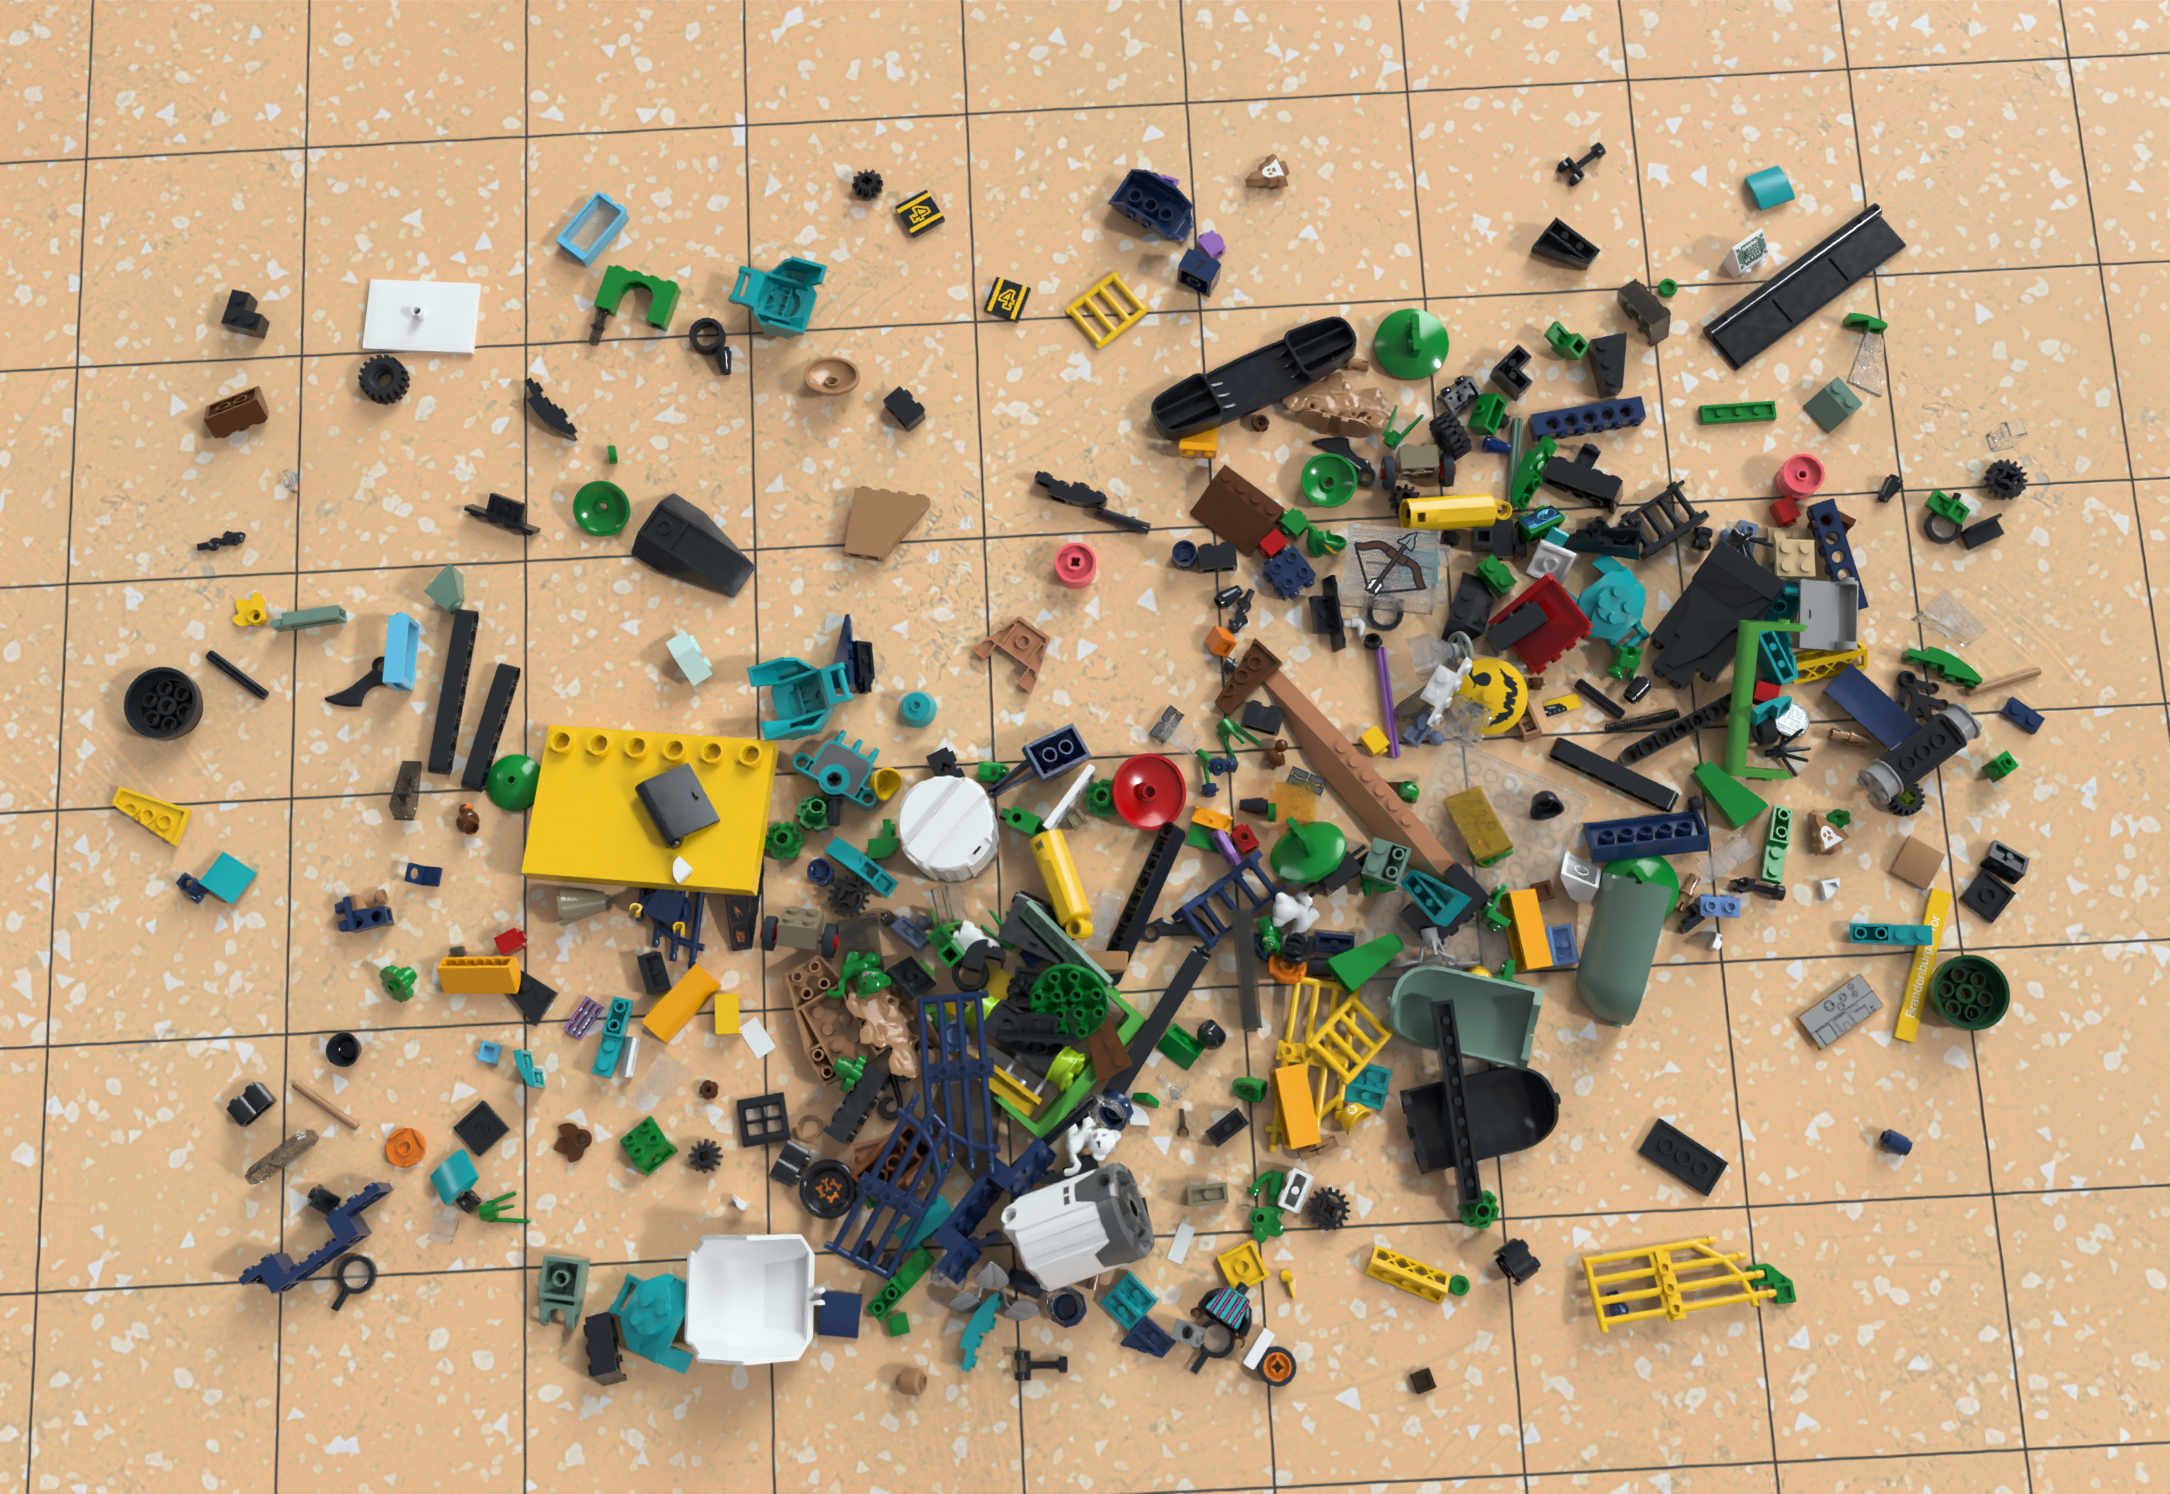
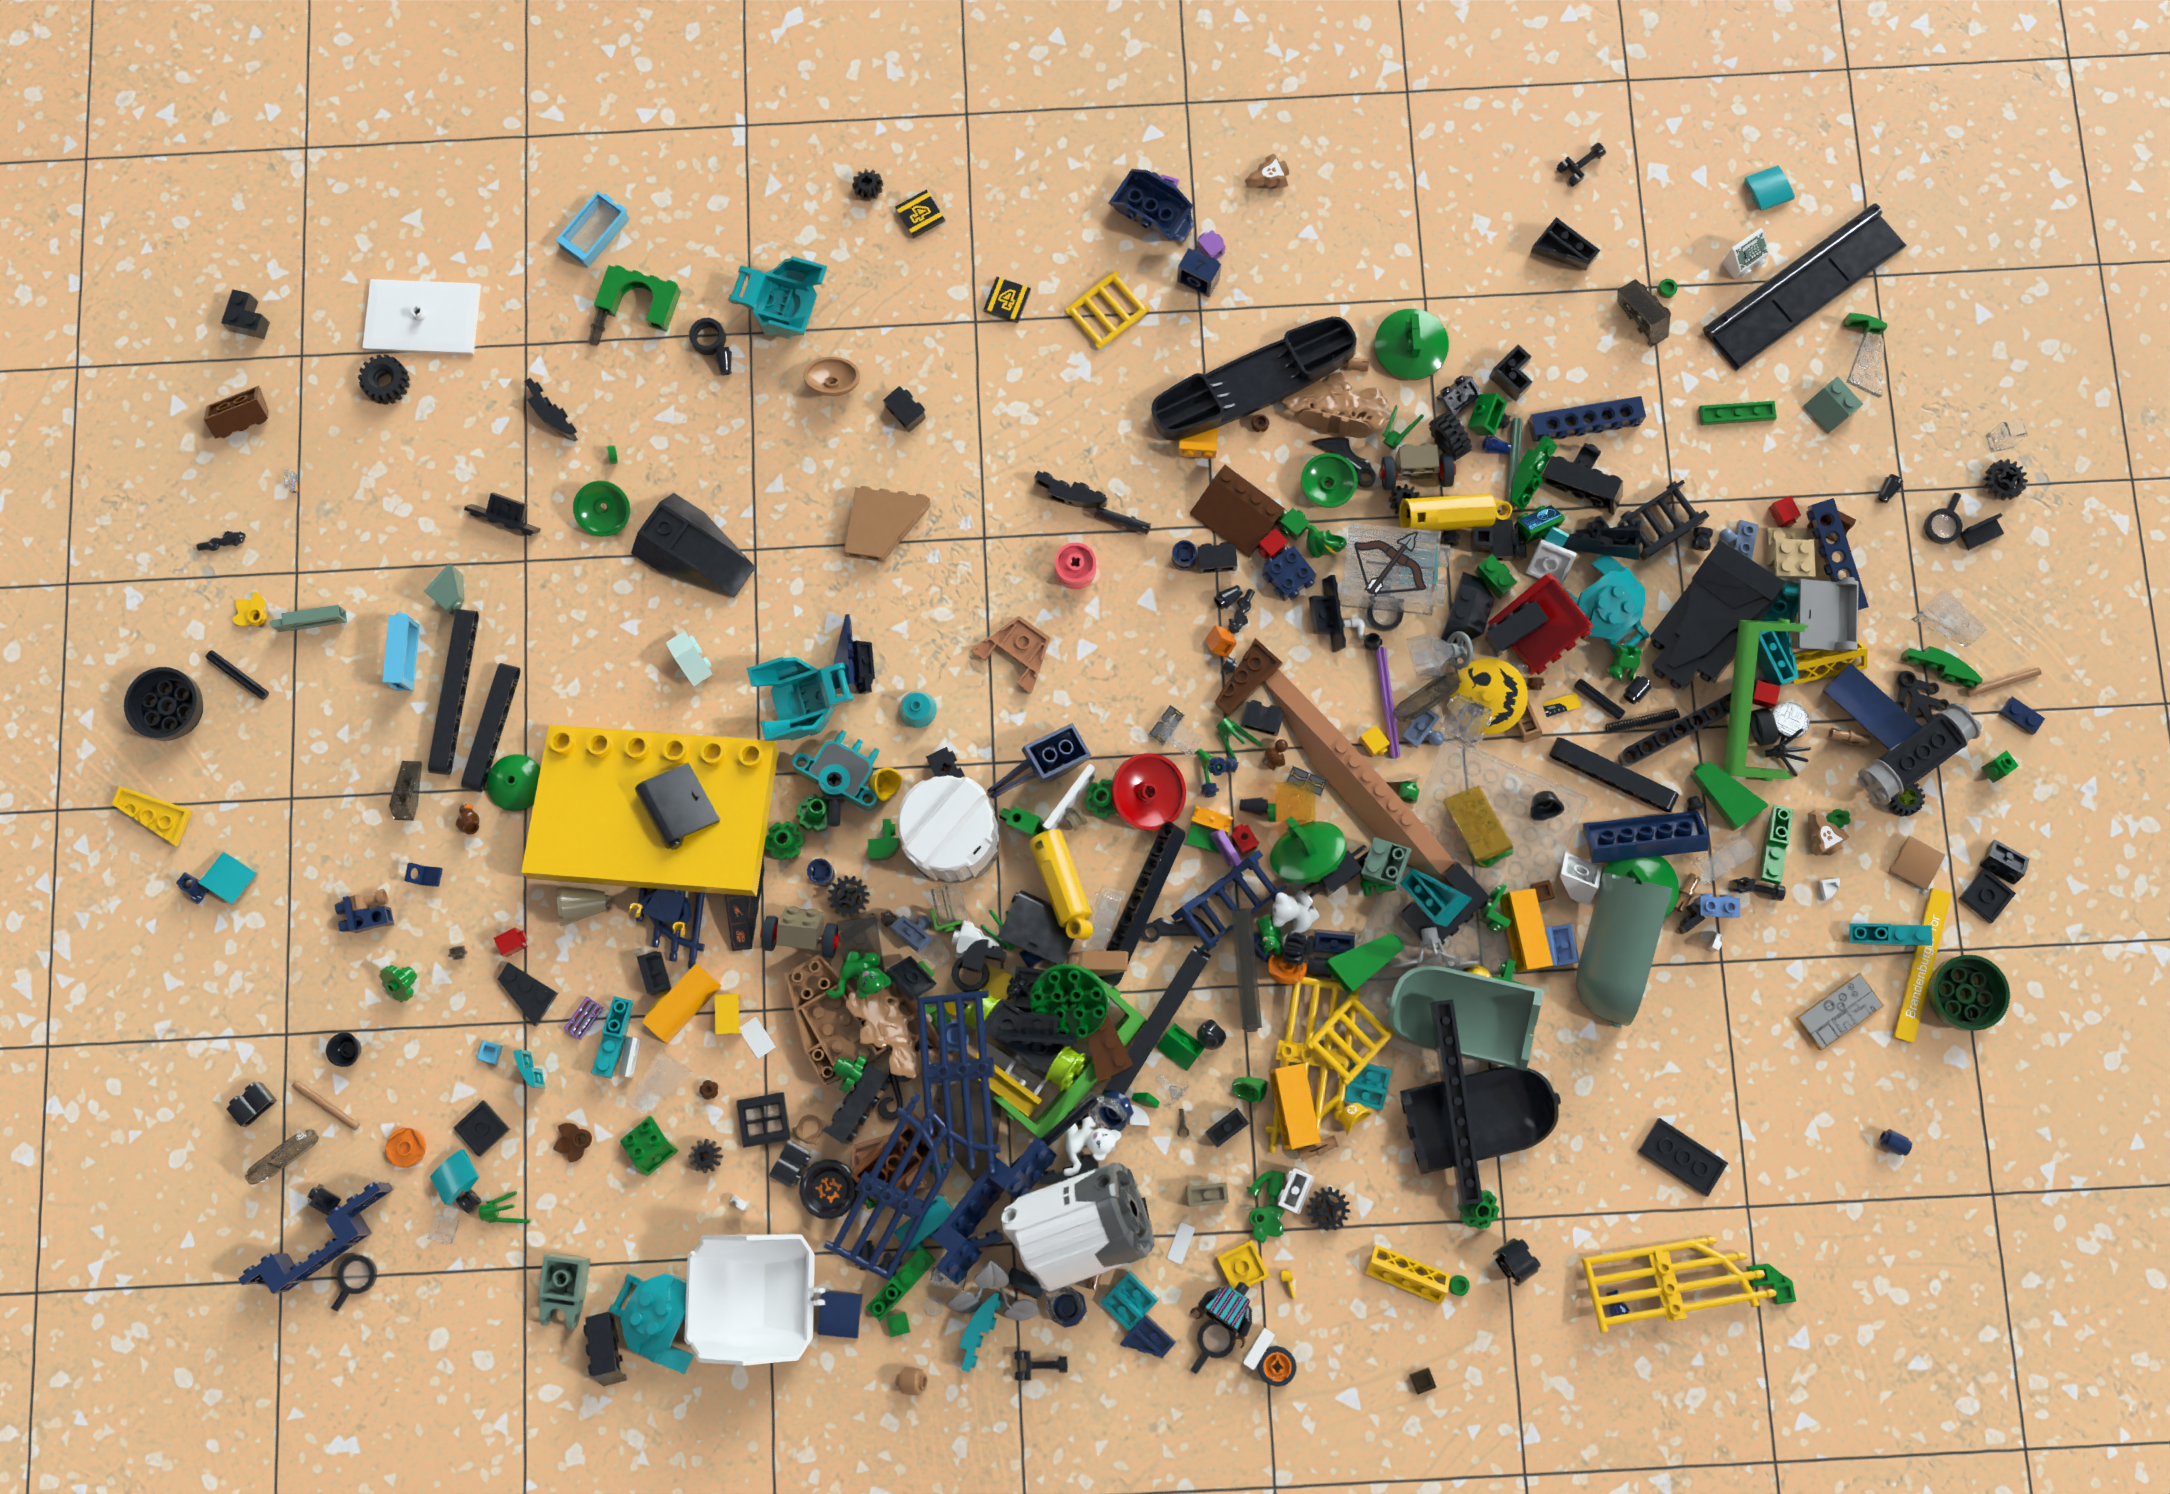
black piece [325,656,385,707] -> none
light orange brick [436,956,521,994] -> none
white tile [673,856,694,884] -> none
teal slope [824,836,898,899] -> none
green brick [926,924,966,969] -> none
green rock [978,761,1009,783] -> none
sand green plate [1019,900,1114,990] -> none
light grey brick [1171,1318,1206,1348] -> none
white bracket [1420,657,1473,727] -> none
green brick [1544,321,1590,360] -> none
black wedge [1587,332,1627,399] -> none
black plant [1730,528,1774,563] -> none
teal slope [1750,696,1792,726] -> none
coral wheel [1775,453,1825,501] -> none
green slope [1924,489,1970,526] -> none

